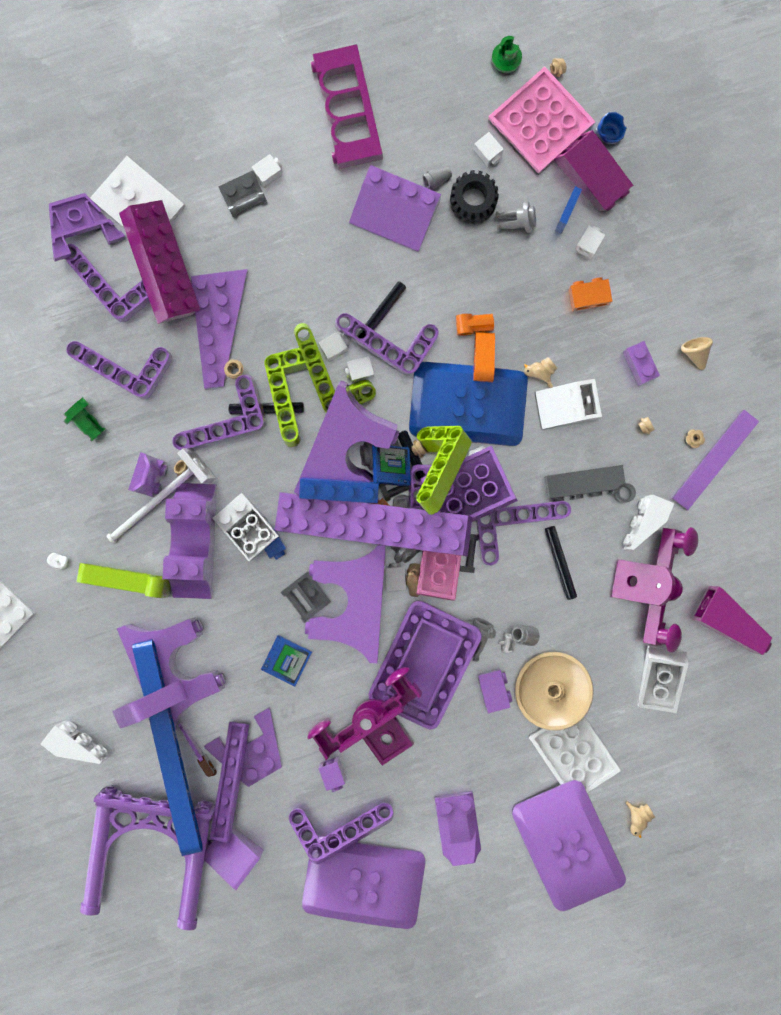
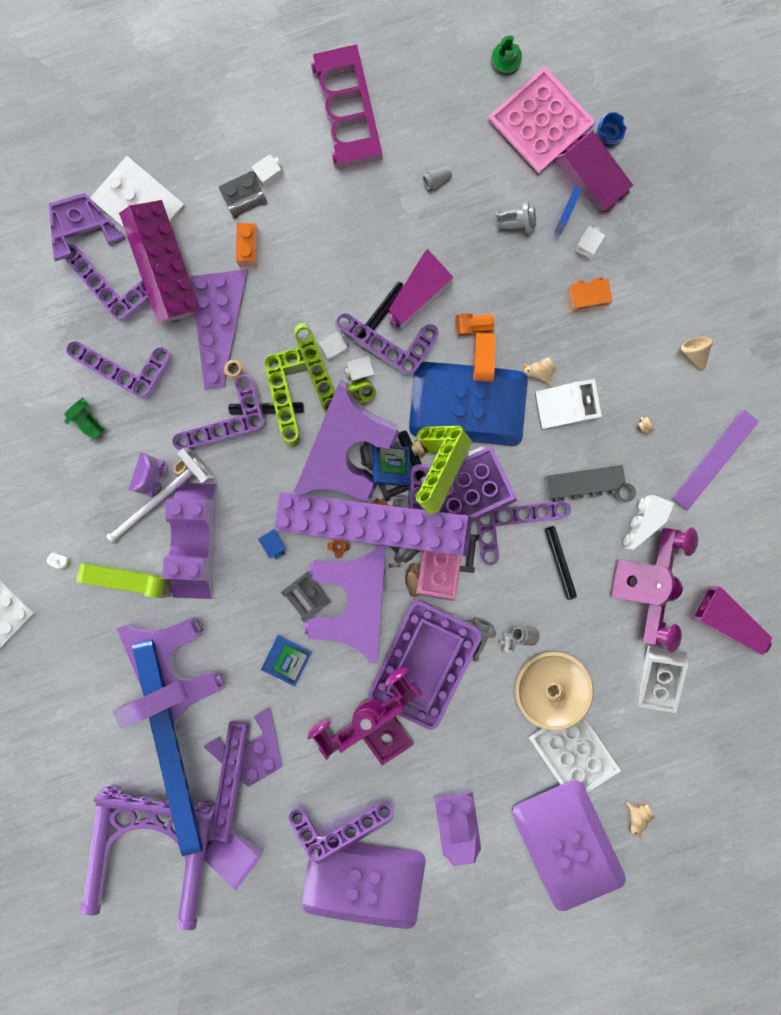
white slope [41,721,110,764] -> none
piece [178,723,217,777] -> none
white slope [213,493,279,562] -> none
blue plate [299,478,379,503] -> none
medium lavender brick [318,756,346,792] -> none
medium lavender slope [349,165,441,252] -> none
black tyre [450,170,499,224] -> none
white brick [473,132,504,167] -> none
medium lavender brick [477,668,513,713] -> none
tan plate [550,58,567,77] -> none
medium lavender brick [623,341,660,387] -> none
tan plate [686,429,705,448] -> none
none -> orange brick [236,223,258,266]
none -> orange plate [327,539,350,558]
none -> magenta slope [389,249,454,331]

